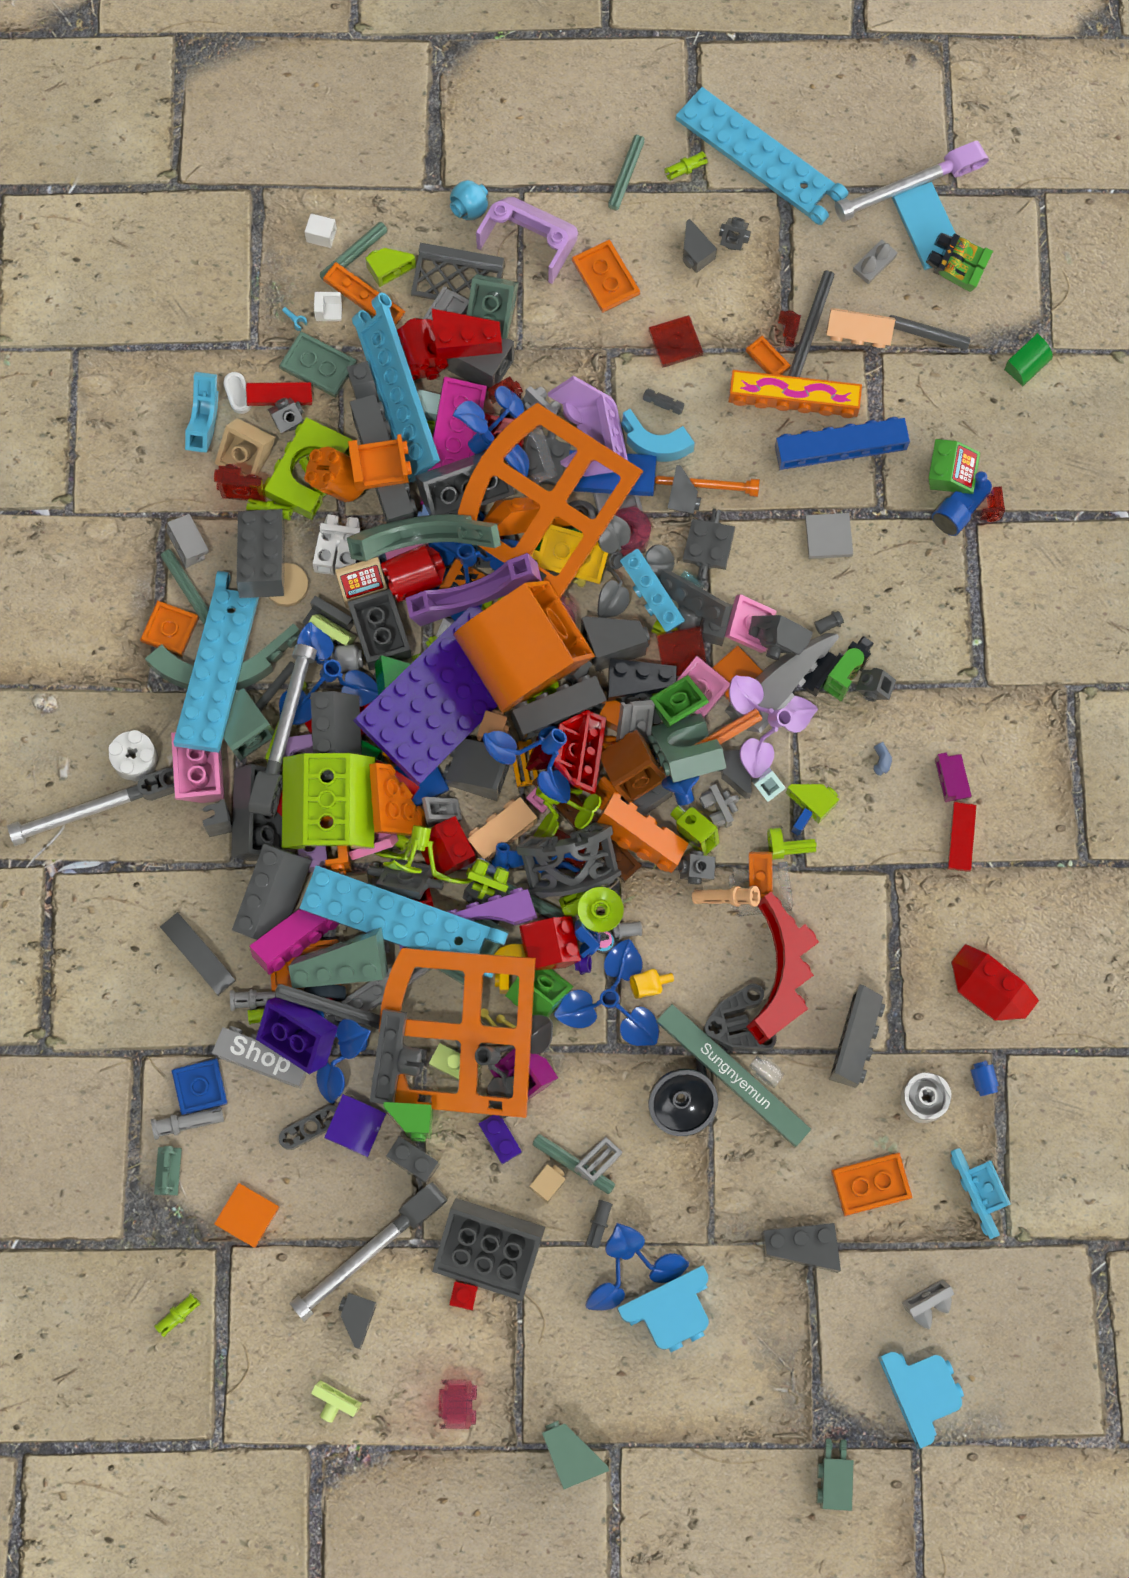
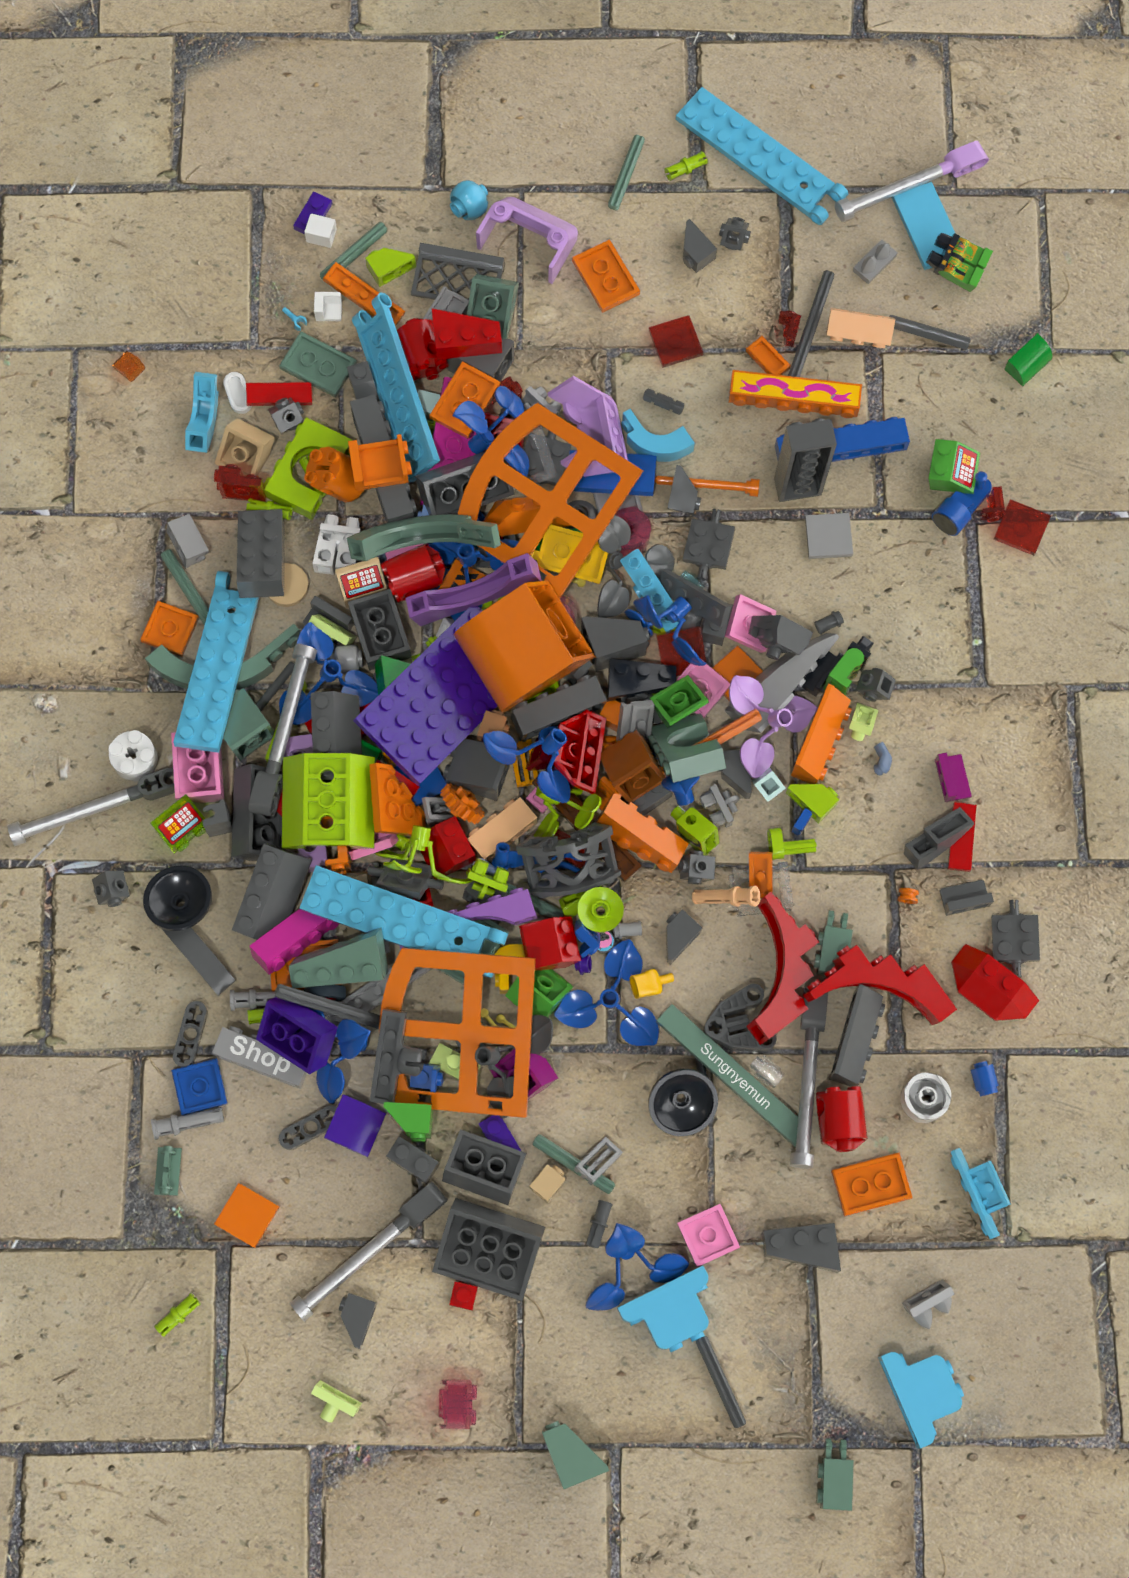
none -> dark grey brick [92,870,130,907]
none -> clear orange slope [112,351,145,382]
none -> black dish [143,865,212,931]
none -> slope [150,794,206,854]
none -> dark grey beam [173,1001,208,1067]
none -> dark purple plate [293,191,333,234]
none -> blue bracket [410,1063,444,1093]
none -> orange plate [429,361,500,439]
none -> orange gear [440,783,485,824]
none -> dark grey slope [442,1129,527,1205]
none -> blue plant [624,595,707,666]
none -> dark grey slope [666,909,703,965]
none -> bright pink plate [677,1204,740,1267]
none -> dark grey axle [696,1336,746,1428]
none -> dark grey brick [774,418,837,502]
none -> flat silver piece [790,986,828,1169]
none -> orange slope [791,684,852,784]
none -> red arch [803,945,957,1025]
none -> sand green hinge [814,910,853,976]
none -> red cylinder [816,1086,868,1152]
none -> yellowish green tile [849,703,878,741]
none -> orange bush [897,888,919,904]
none -> dark grey slope [904,807,974,870]
none -> dark grey panel [940,880,994,916]
none -> dark grey plate [991,900,1040,978]
none -> clear red tile [993,499,1051,556]

